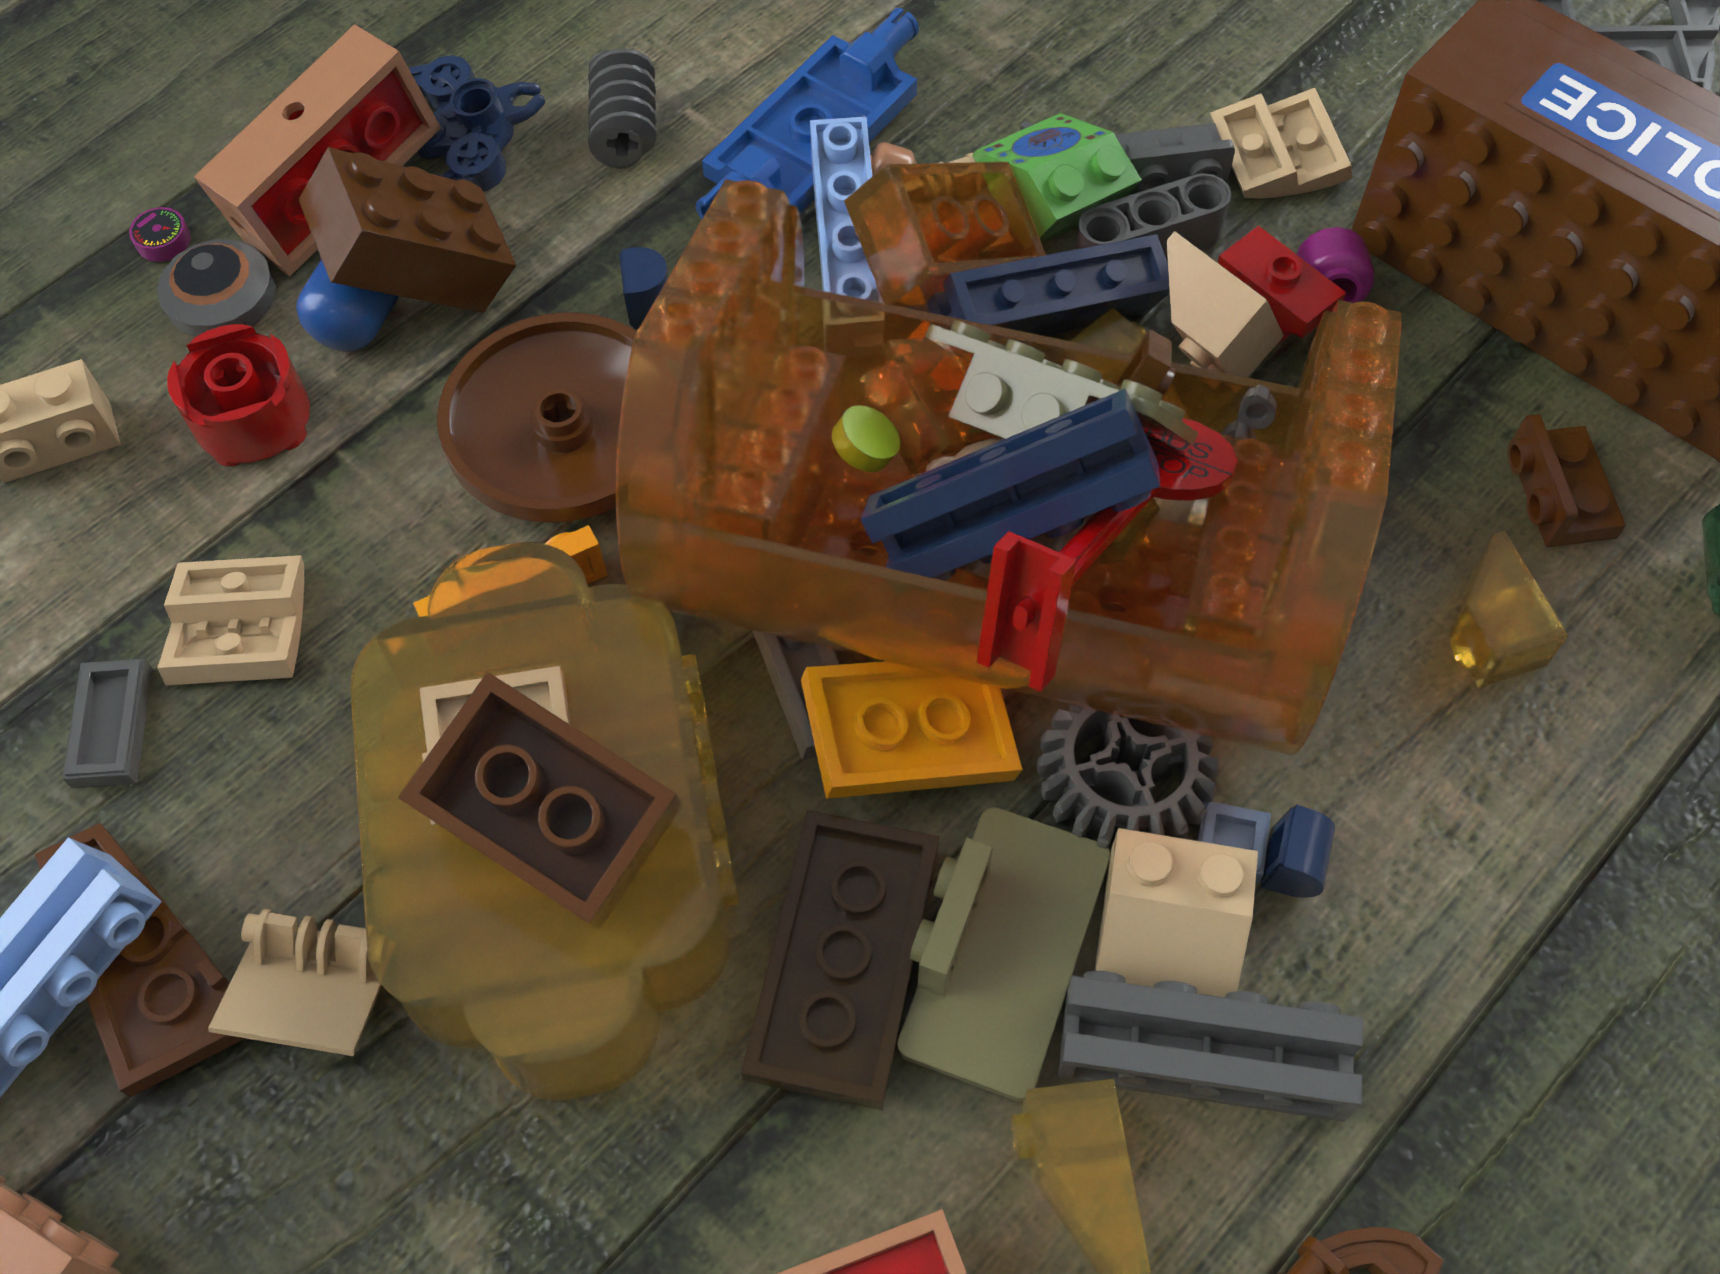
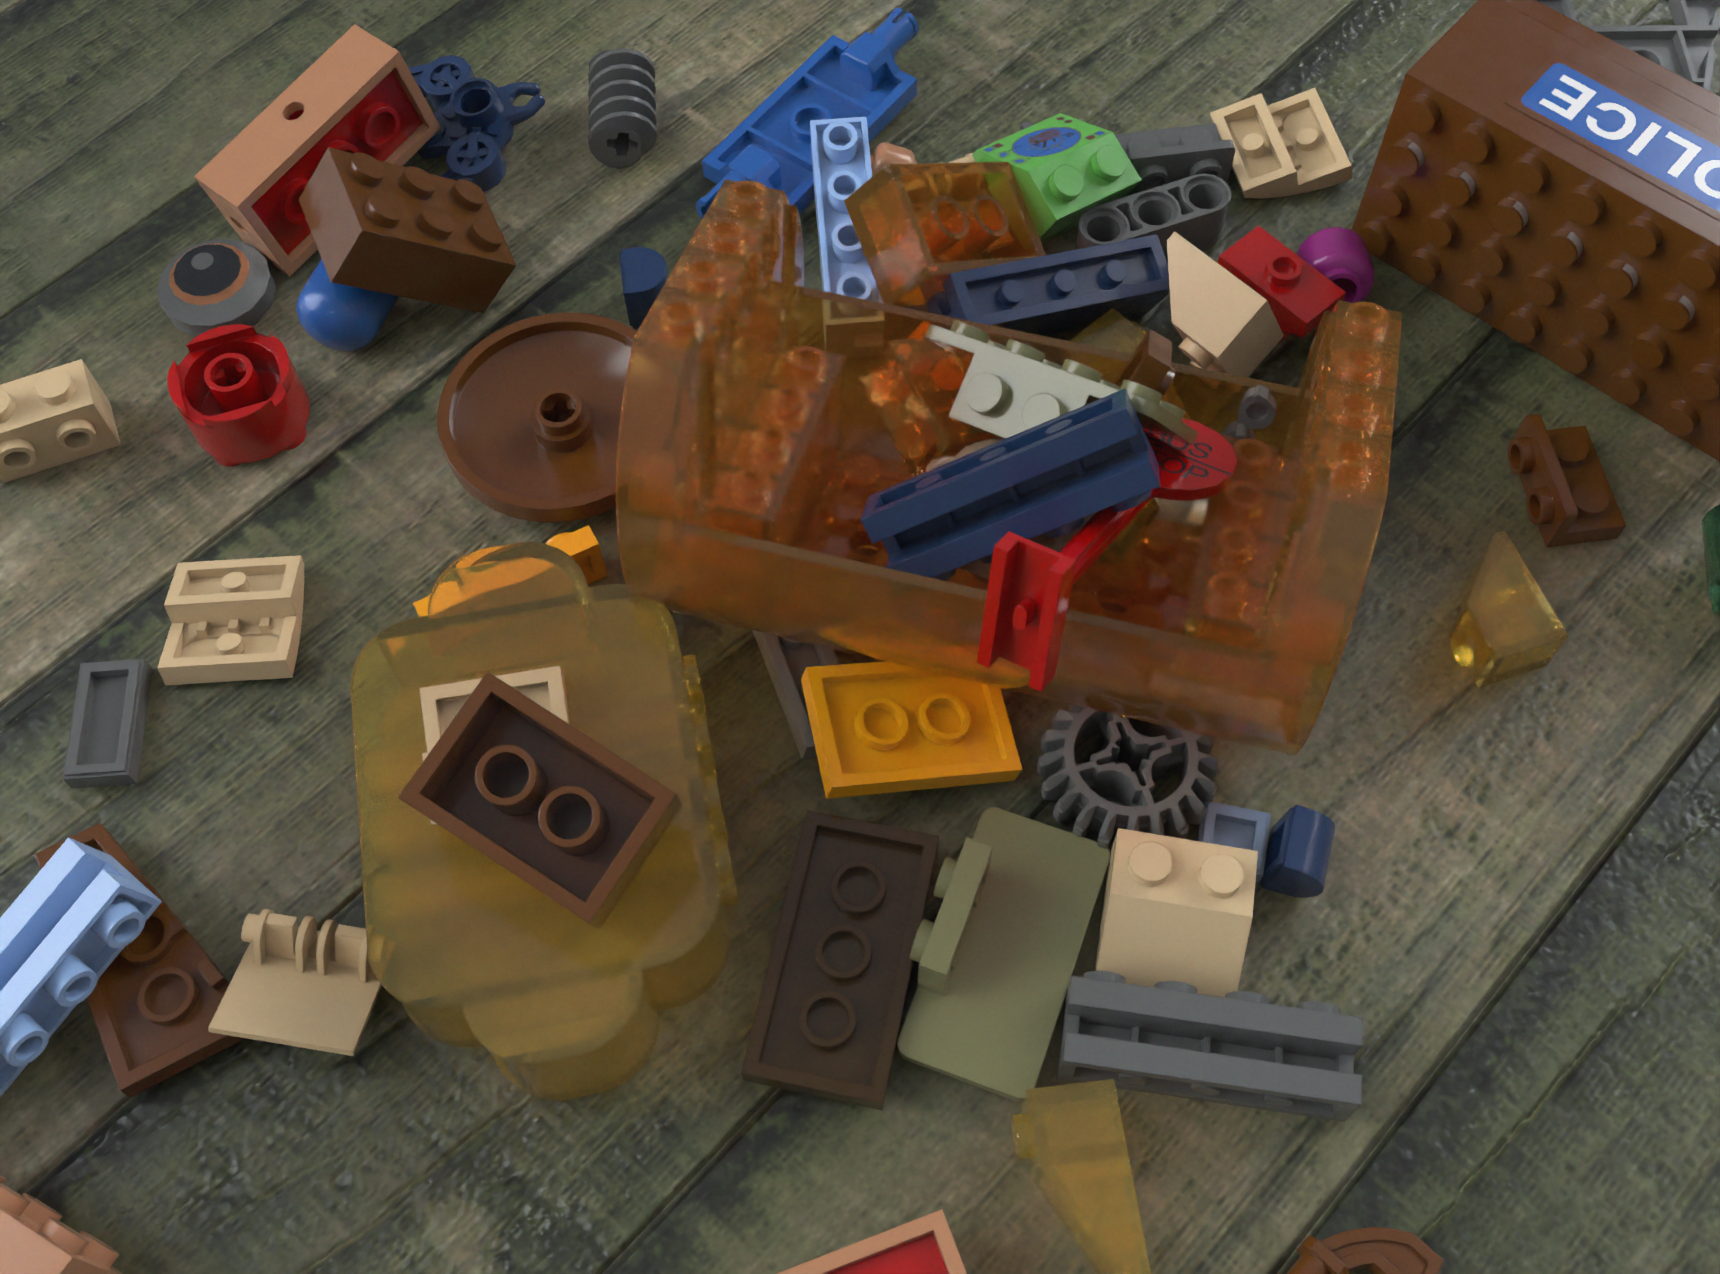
tile [129,207,191,262] -> none
lime tile [832,405,900,472] -> none

